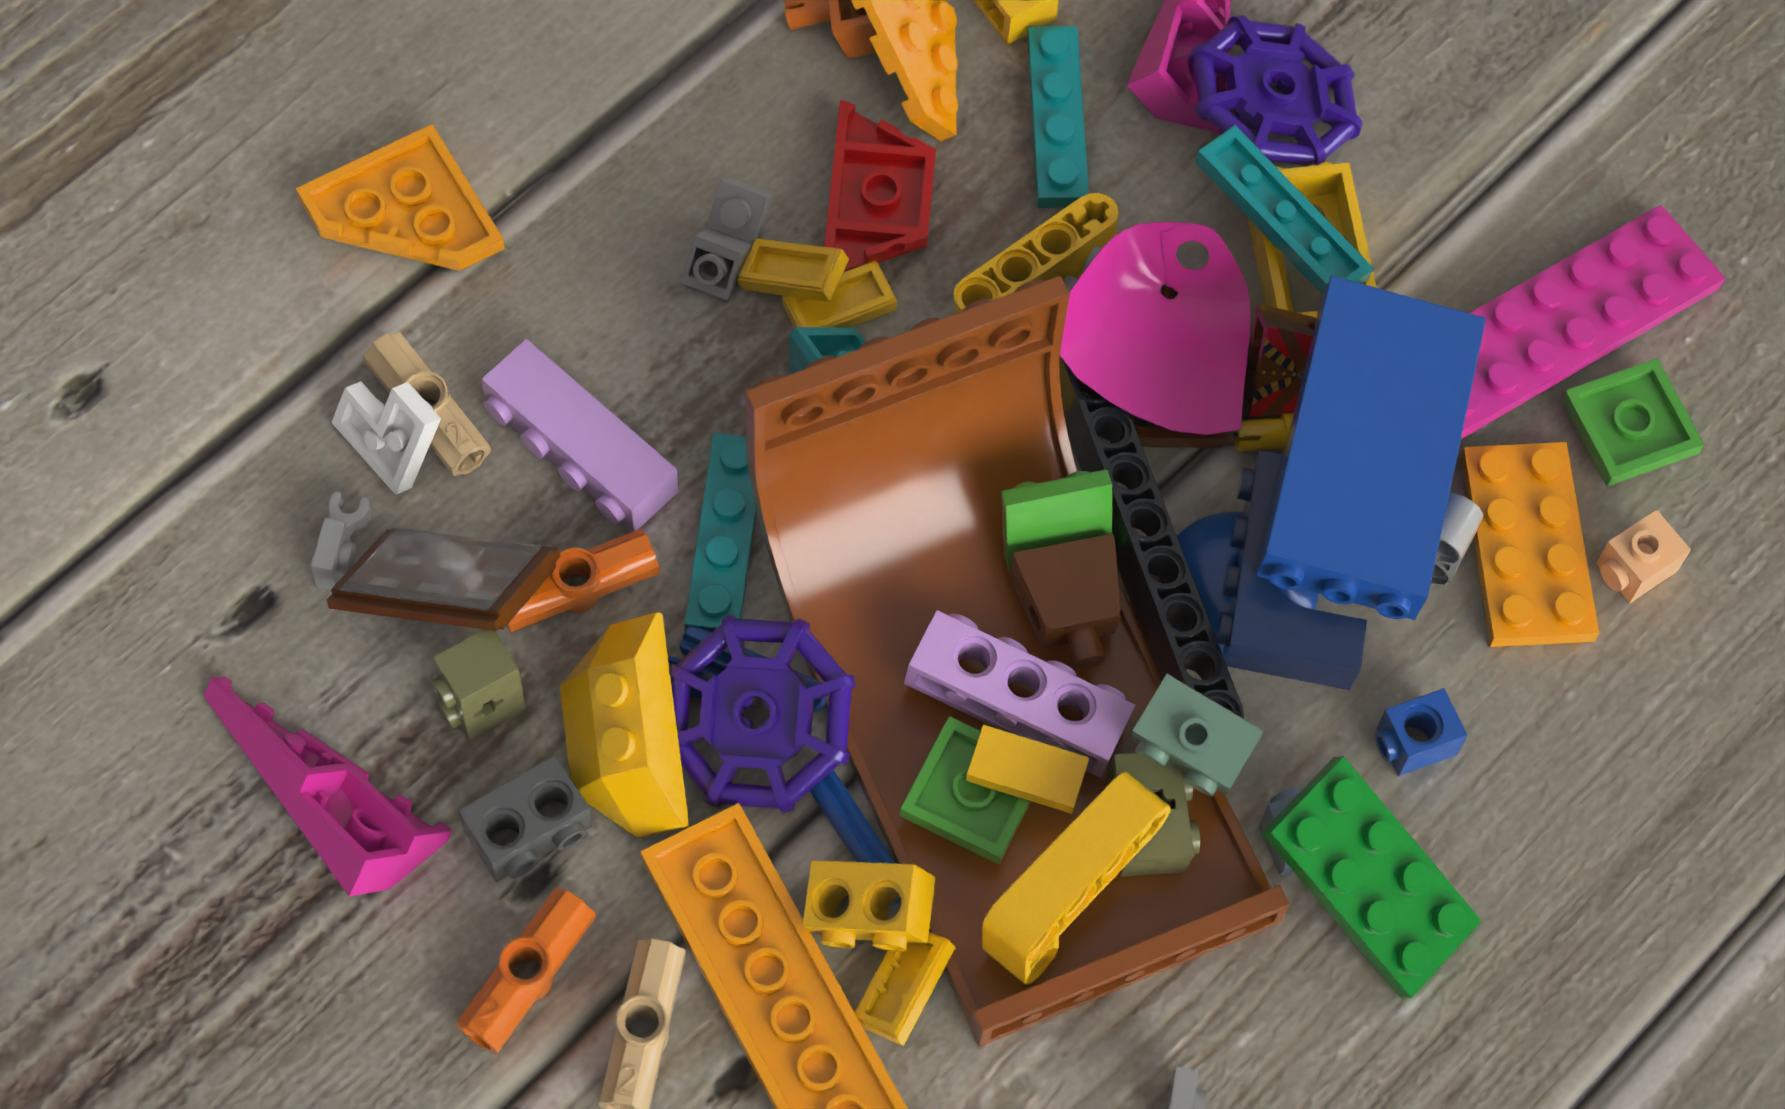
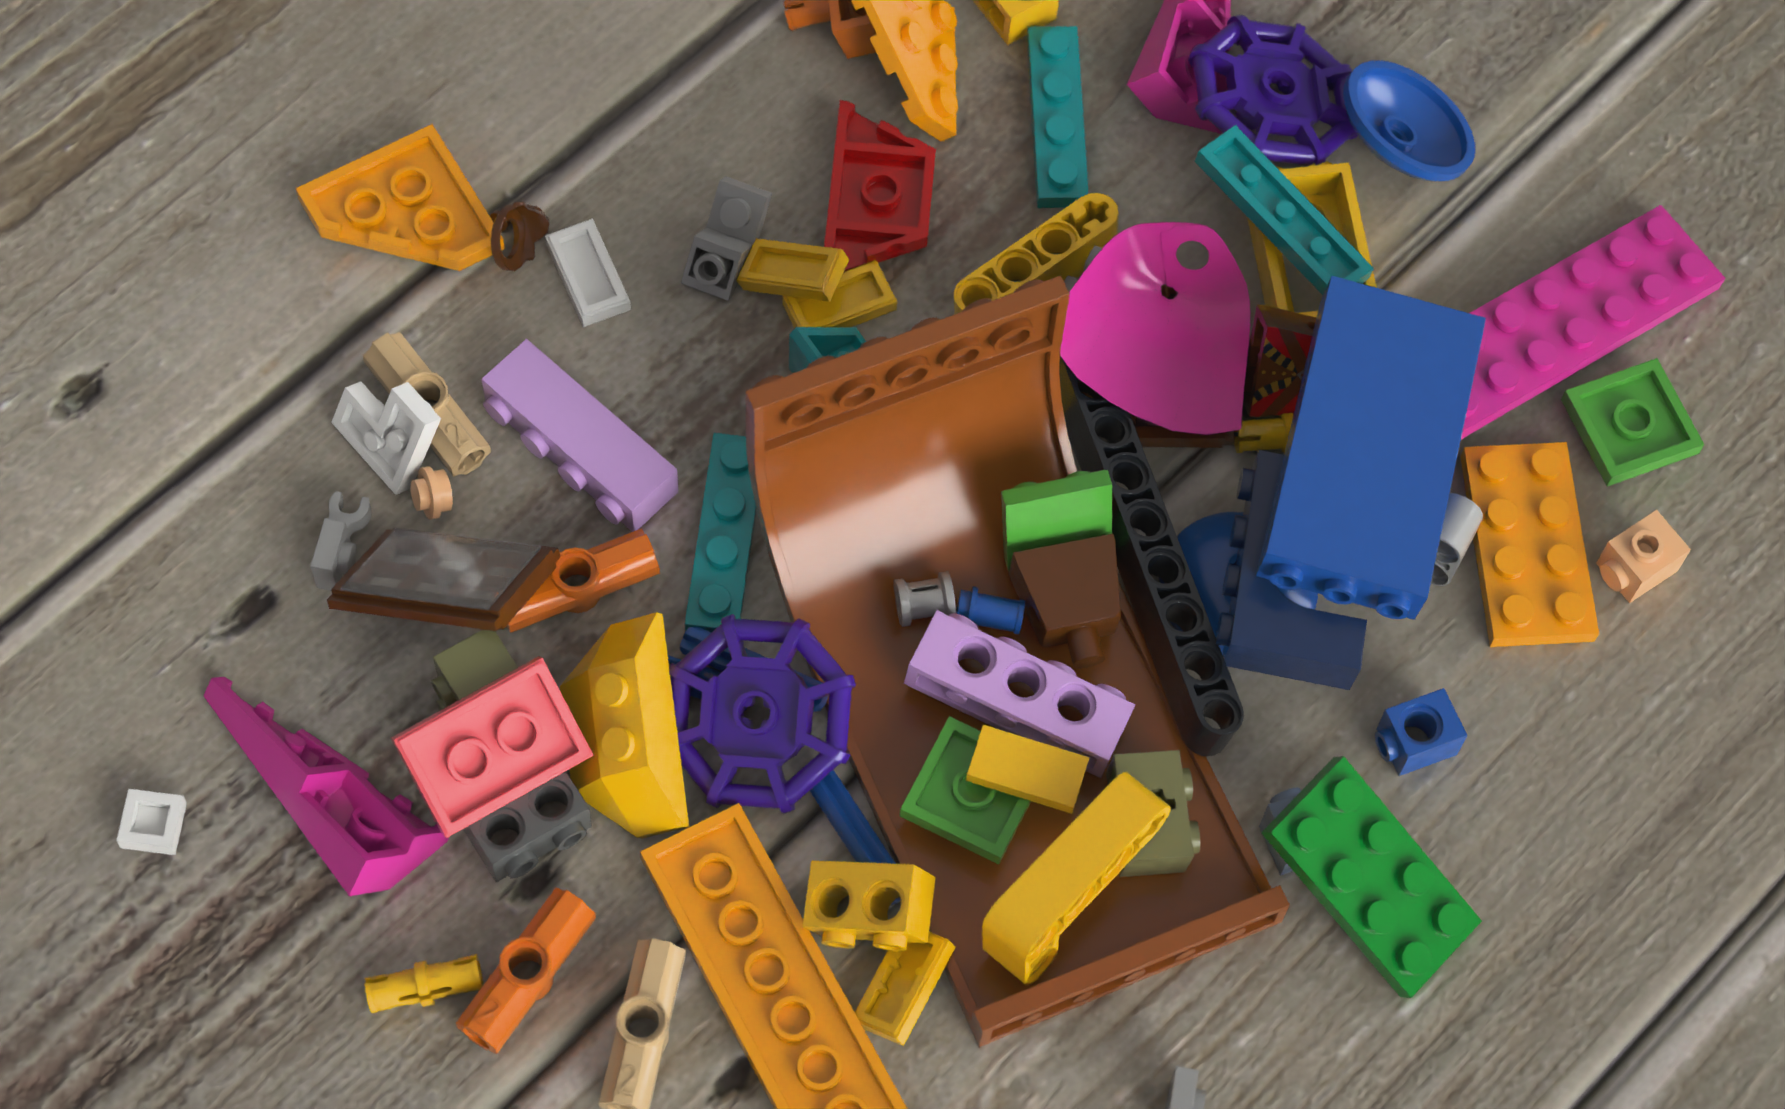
sand green brick [1130,674,1264,796] -> none
none -> white plate [116,789,187,855]
none -> yellow pin [364,954,484,1013]
none -> coral tile [391,656,593,838]
none -> light nougat plate [411,466,453,520]
none -> reddish brown piece [489,201,549,271]
none -> white tile [545,219,631,327]
none -> light grey bush [894,571,956,627]
none -> blue pin [956,586,1025,634]
none -> blue dish [1343,60,1475,181]

